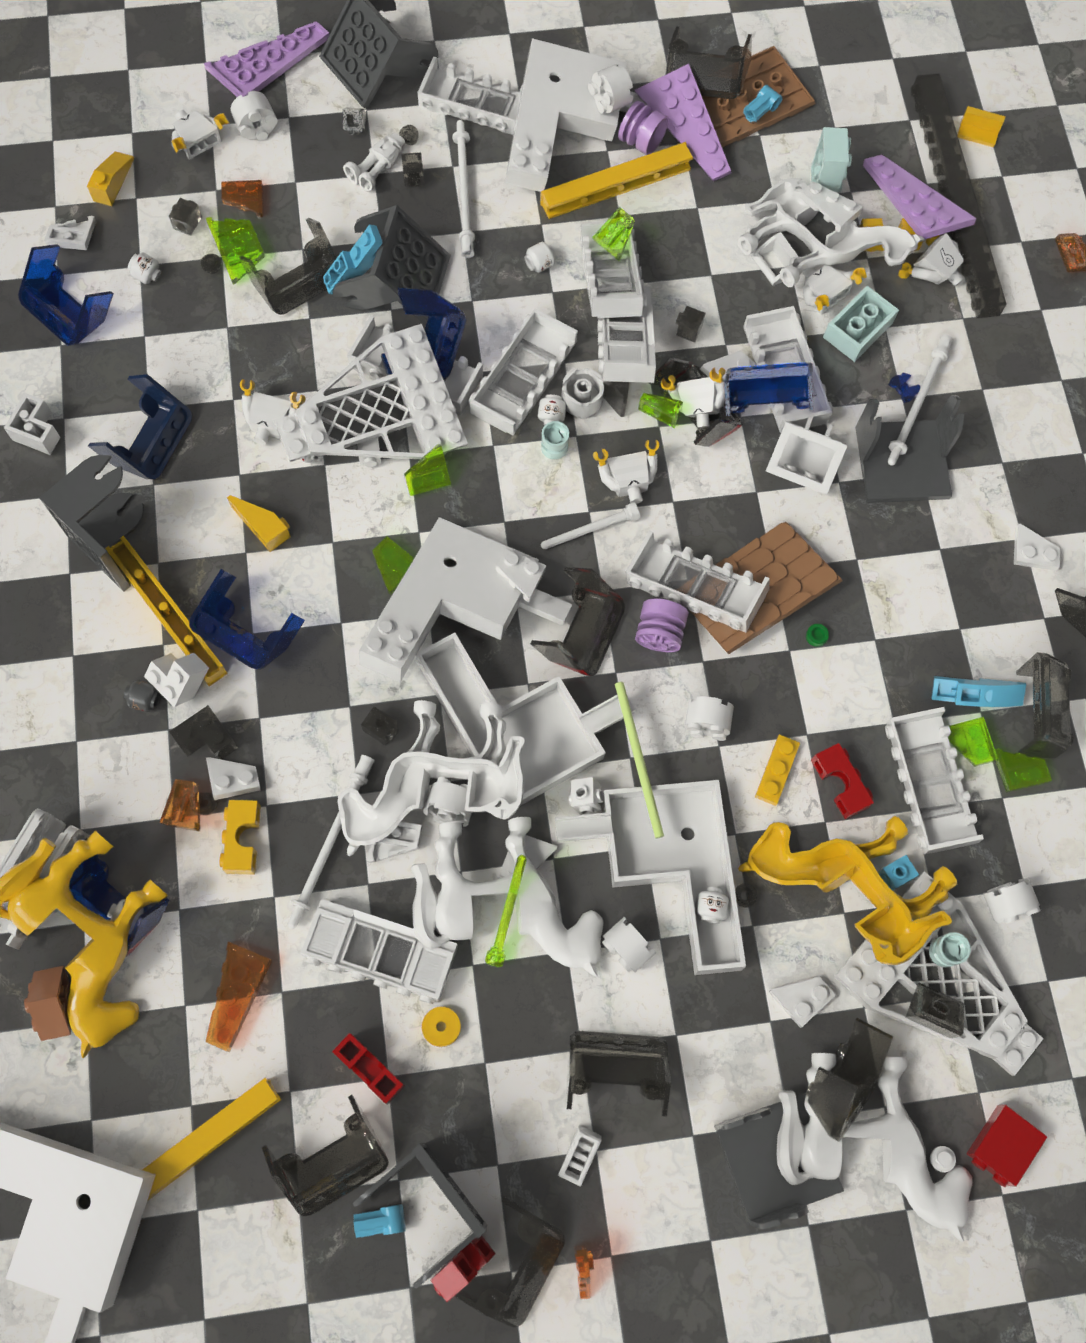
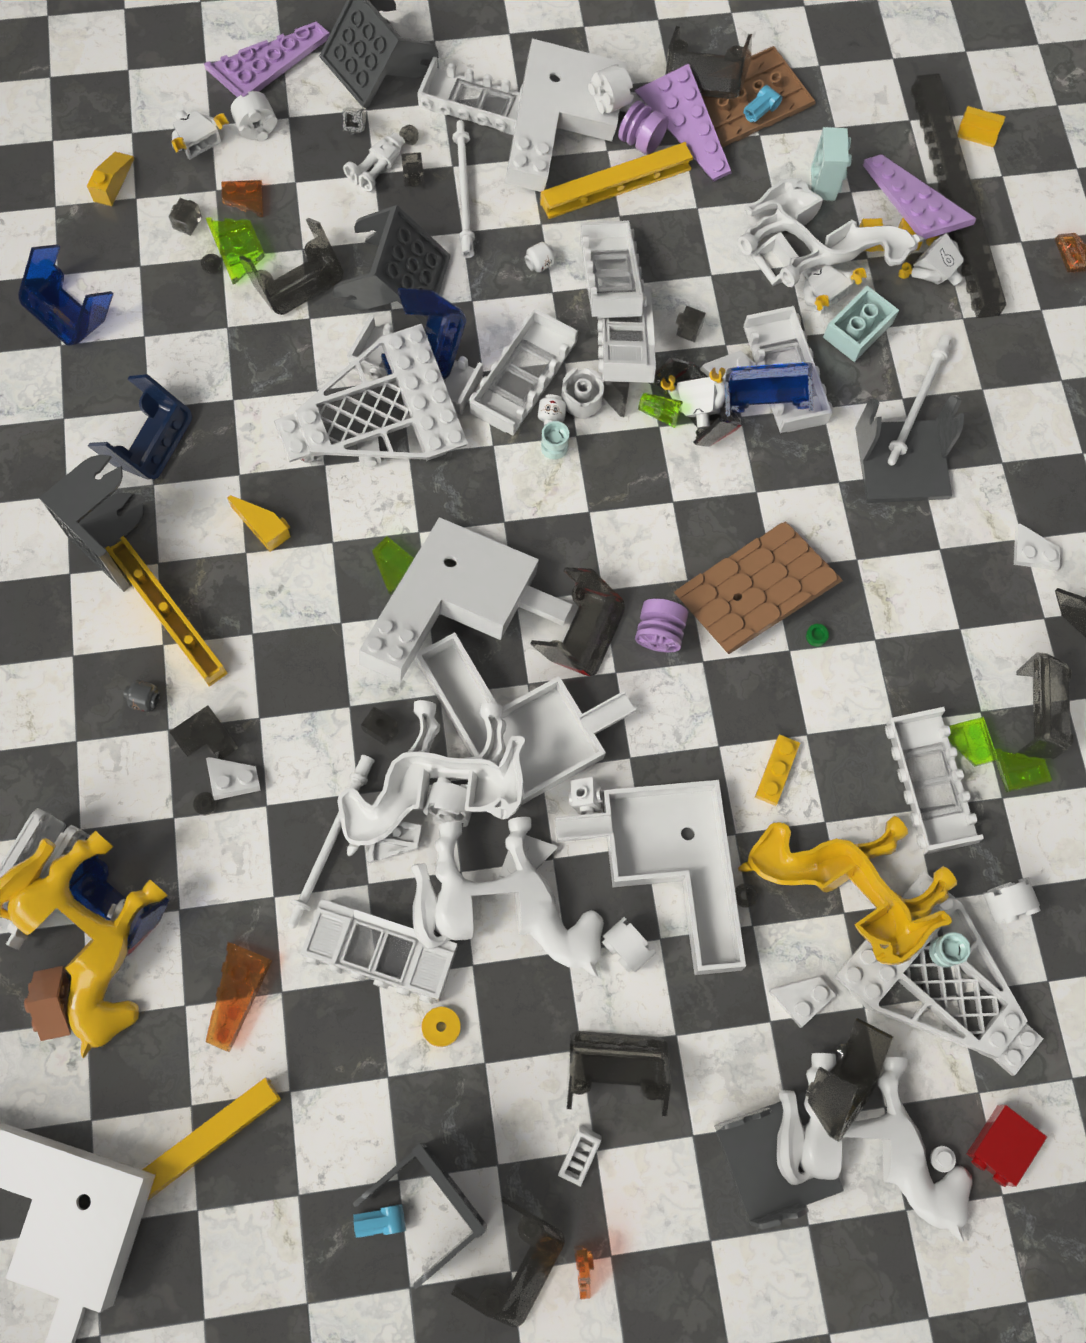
white brick [4,393,61,455] -> none
white wing [44,216,96,250] -> none
white head [128,253,161,284] -> none
white brick [144,653,209,707] -> none
clear orange wing [159,779,200,832] -> none
clear blue windscreen [189,569,305,670] -> none
yellow arch [219,800,261,875] -> none
torso [240,379,306,445] -> none
clear smoke windscreen [262,1094,389,1216] -> none
medium azure slope [323,224,383,294] -> none
red arch [332,1033,405,1105] -> none
clear neon green wing [404,444,451,496] -> none
red arch [430,1235,496,1302] -> none
clear neon green piece [485,855,527,967] -> none
white wing [496,549,546,602] -> none
white piece [541,502,640,549] -> none
clear neon green wing [592,207,635,261] -> none
white torso [593,440,659,504] -> none
yellowish green piece [615,682,664,839] -> none
white window [625,531,770,633] -> none
white brick [685,696,734,741] -> none
white head [696,887,729,924] -> none
white piece [766,416,848,495] -> none
white wing [800,181,863,233] -> none
red arch [811,743,874,820] -> none
medium azure brick [878,855,919,890] -> none
clear blue piece [888,373,920,403] -> none
clear smoke slope [905,983,964,1038] -> none
medium azure slope [931,676,1026,707] -> none

